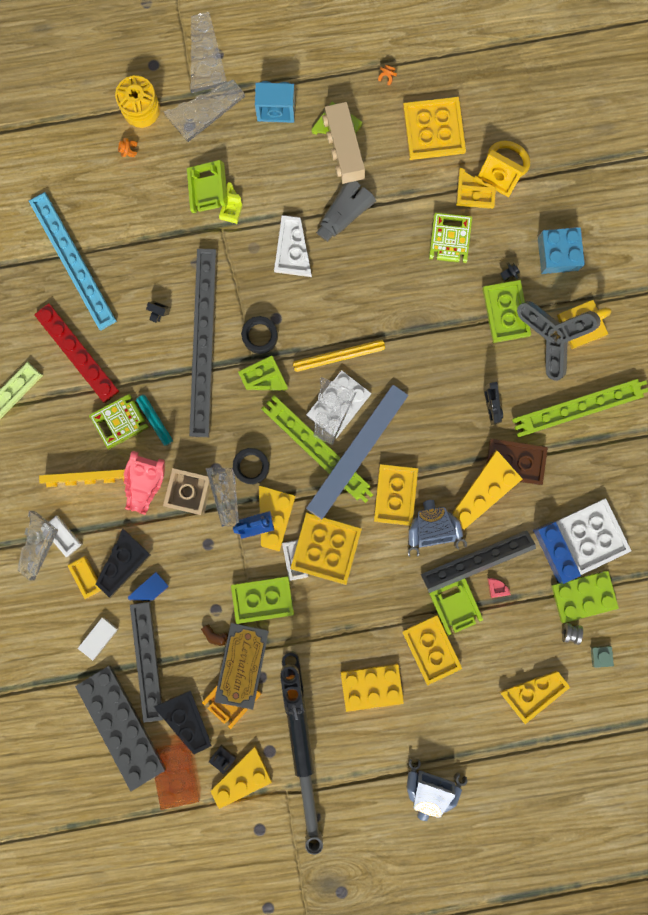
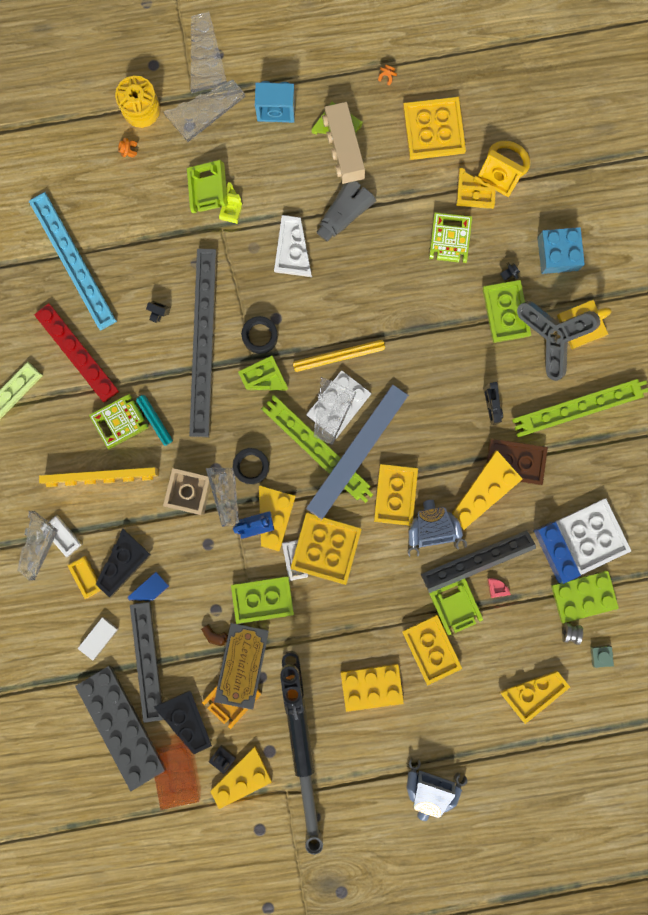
coral animal [124,451,165,515] -> none

